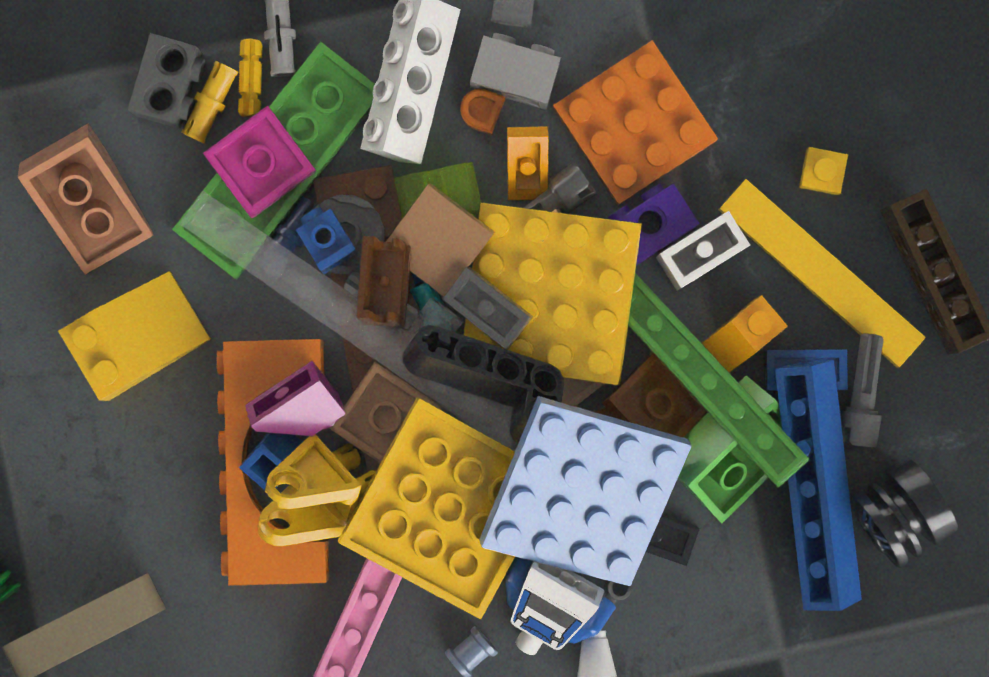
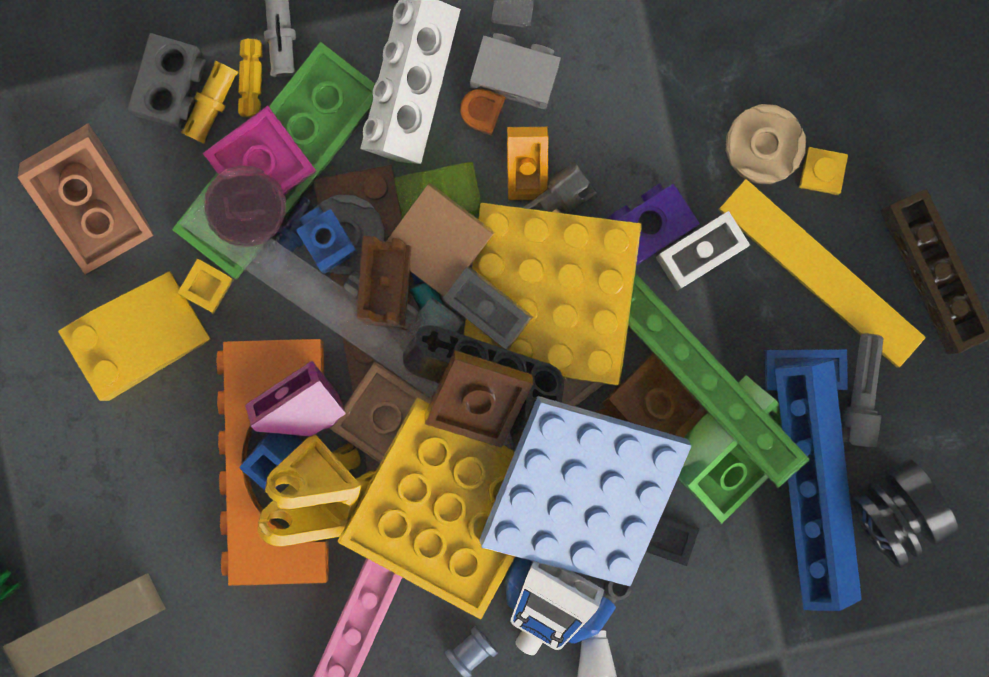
orange plate [552,40,718,206] -> none
light orange slope [702,295,788,373] -> none
none -> yellow plate [177,258,233,314]
none -> clear pink tile [204,166,286,247]
none -> reddish brown plate [425,350,533,448]
none -> tan tile [726,104,806,184]

